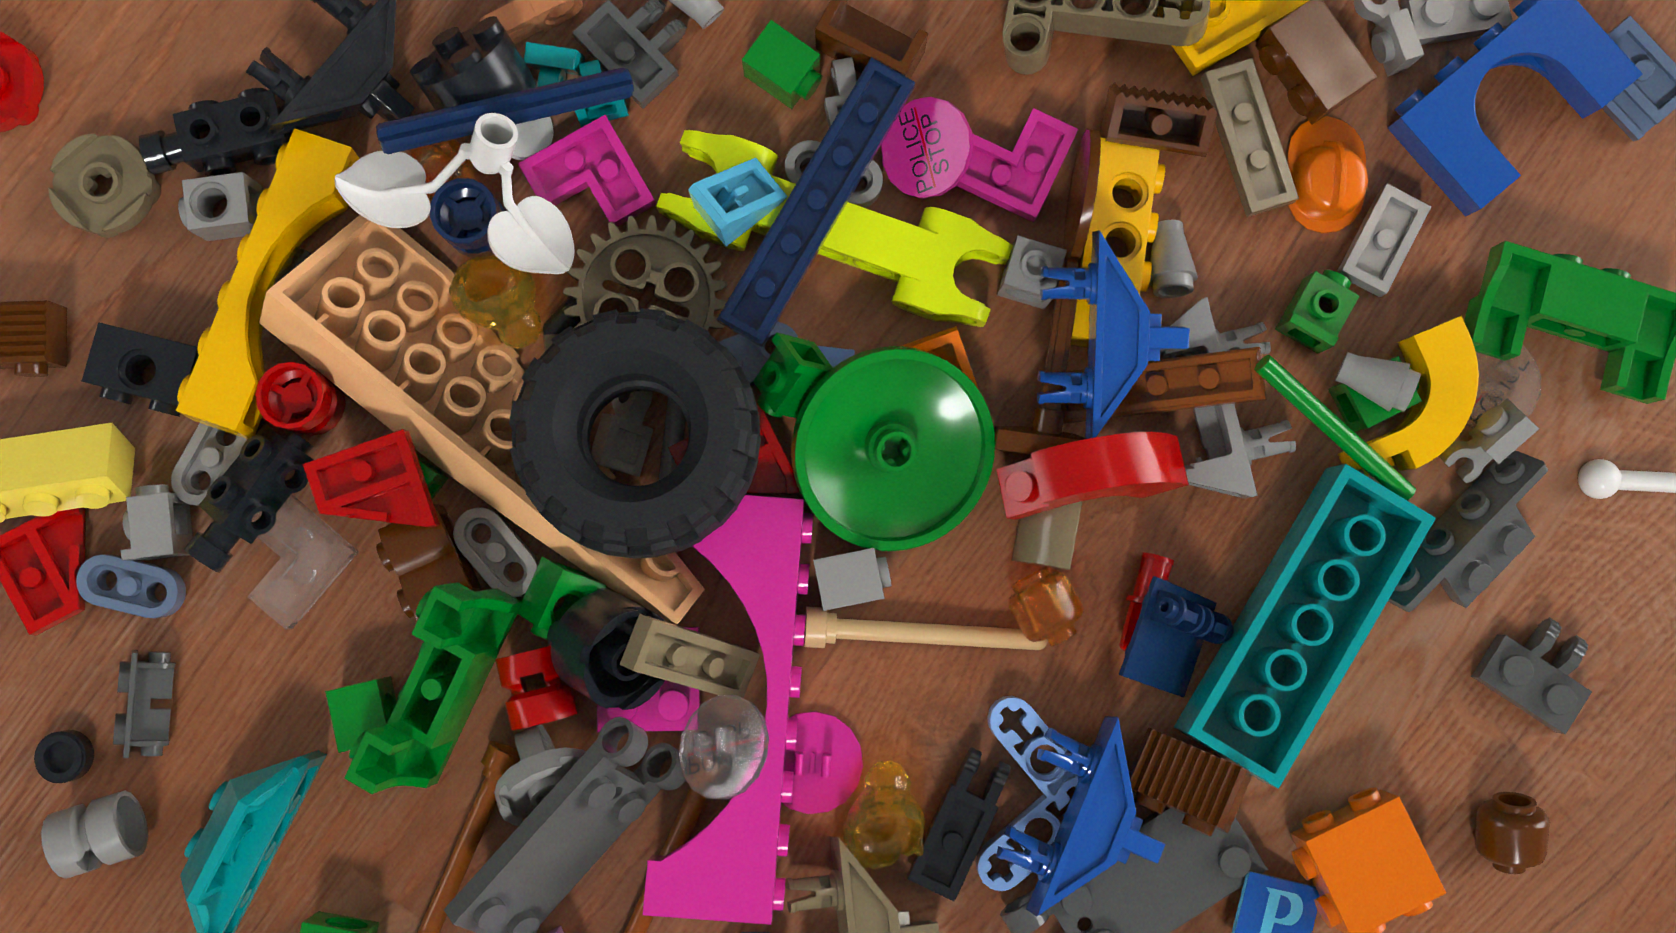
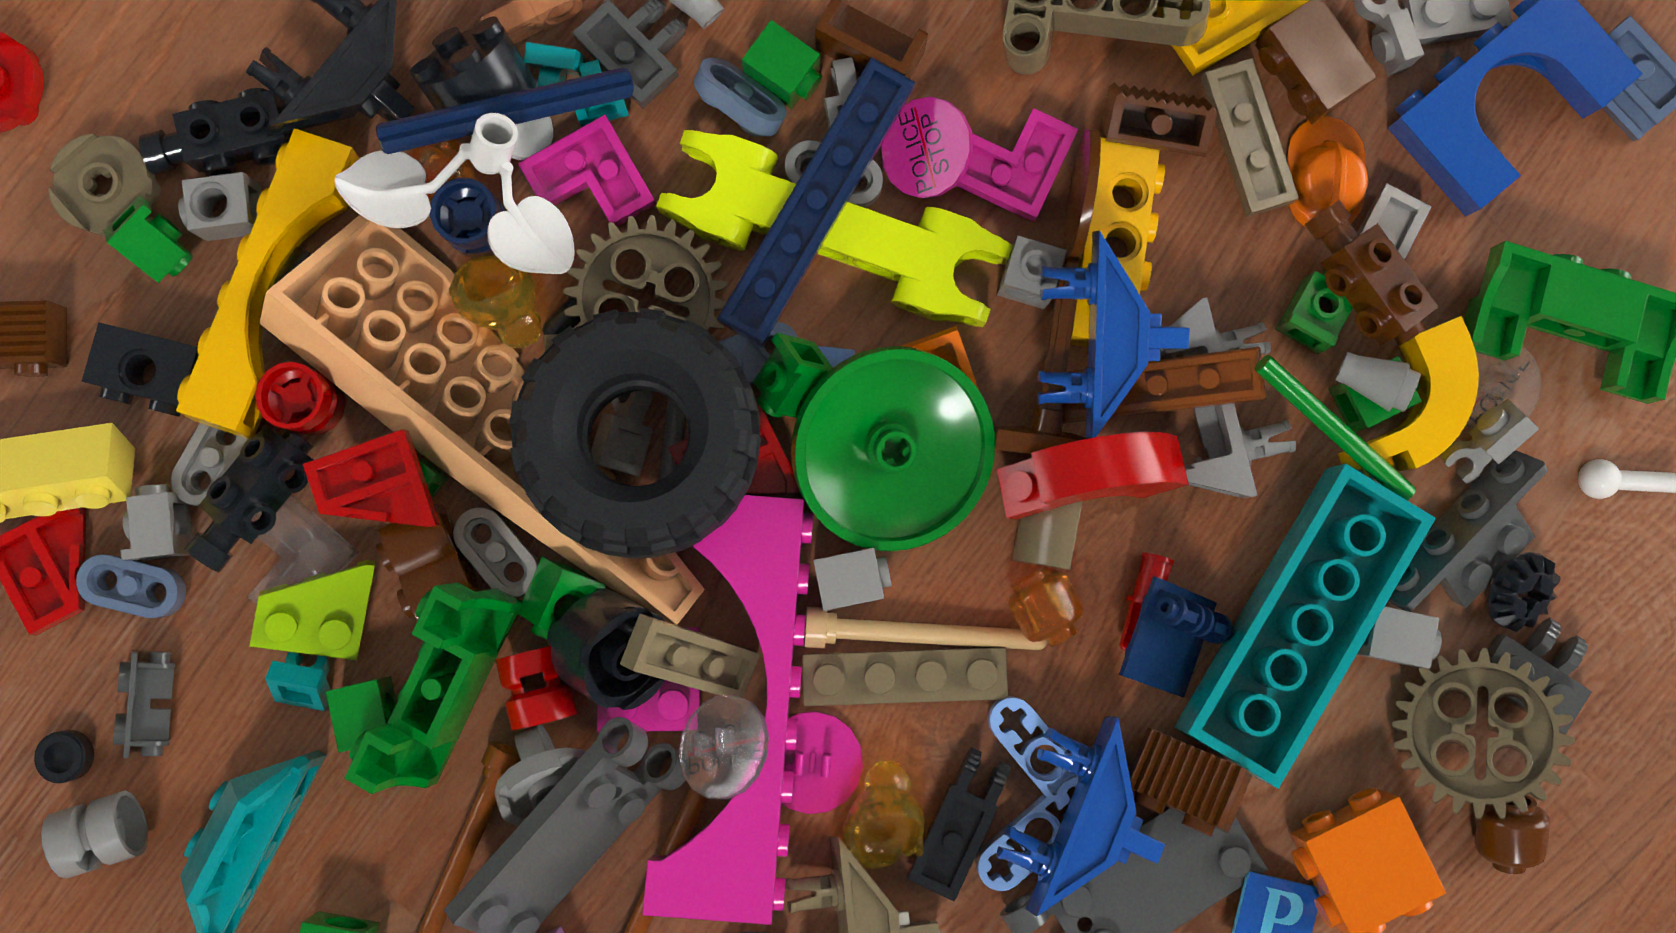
medium azure slope [688,158,788,247] -> none
light grey cone [1149,220,1198,298] -> none
none -> green brick [104,195,193,283]
none -> lime wing [249,560,375,660]
none -> teal tile [265,652,331,711]
none -> sand blue plate [693,58,787,137]
none -> dark tan plate [802,647,1008,706]
none -> reddish brown brick [1304,200,1438,346]
none -> light grey brick [1357,607,1442,669]
none -> dark tan gear [1392,648,1575,819]
none -> black gear [1488,552,1561,632]

